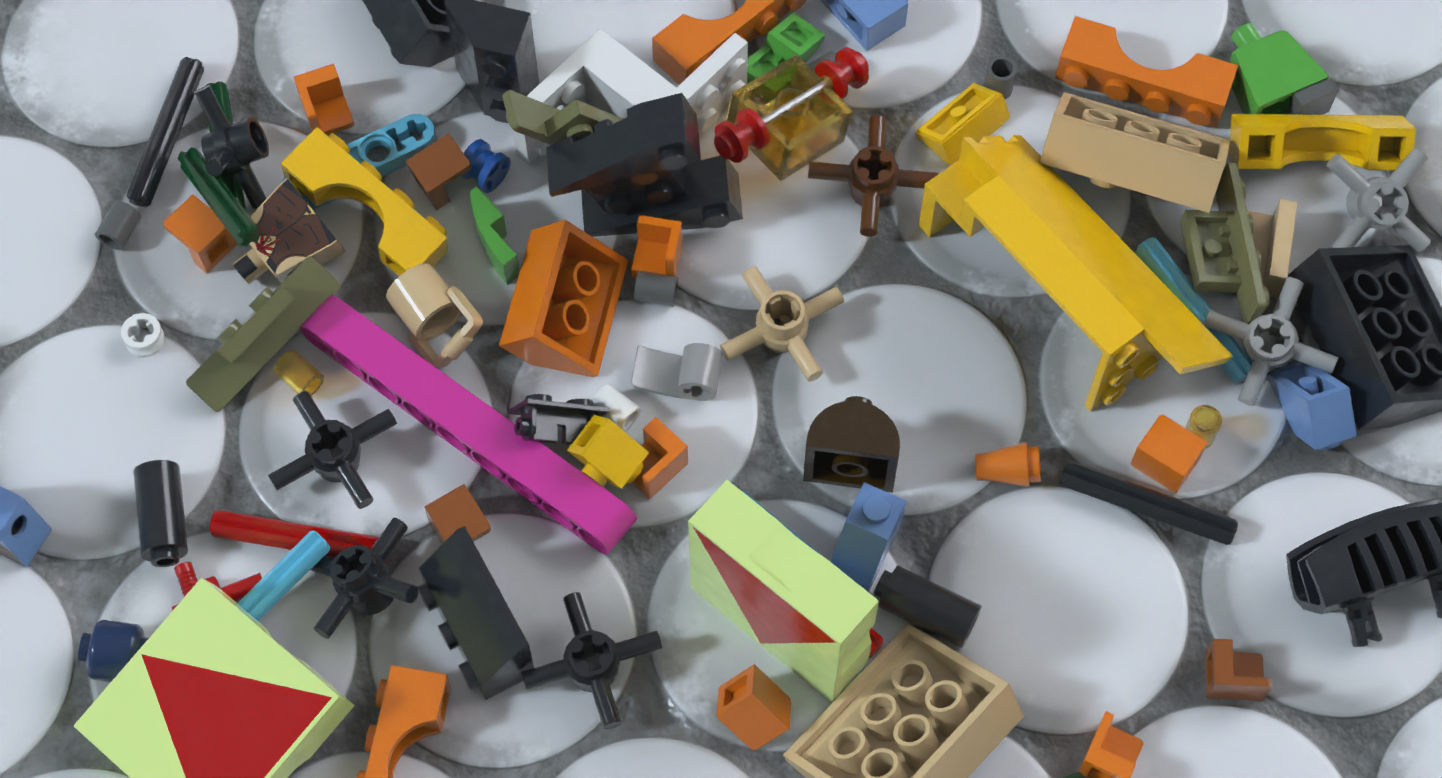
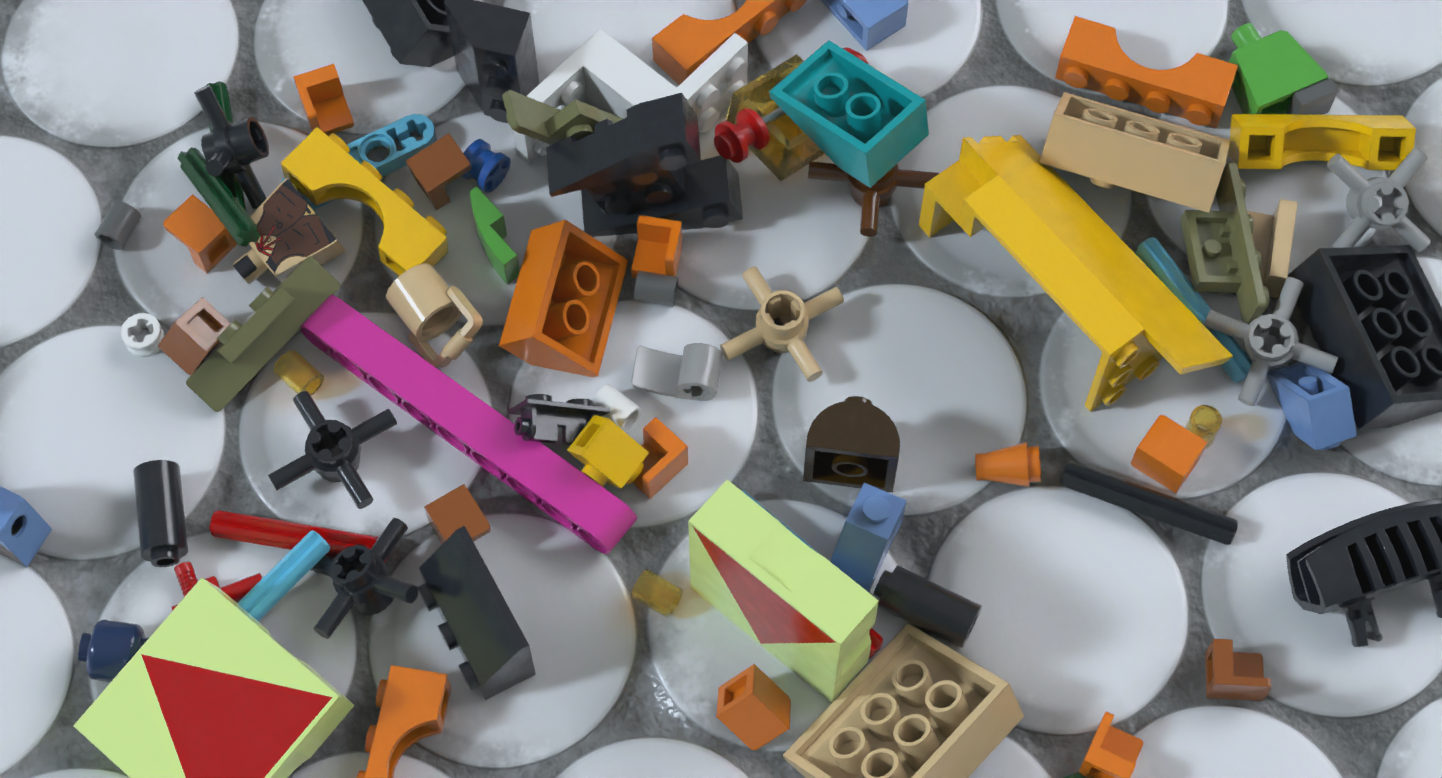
black axle [127,57,204,208] -> none
black bar [521,592,662,729] -> none
bright green slope [747,12,826,100] -> none
yellow slope [915,82,1010,165] -> none
dark grey hinge [984,55,1017,100] -> none
none -> dark orange panel [158,297,230,375]
none -> clear yellow hinge [631,569,683,618]
none -> teal slope [769,40,929,188]

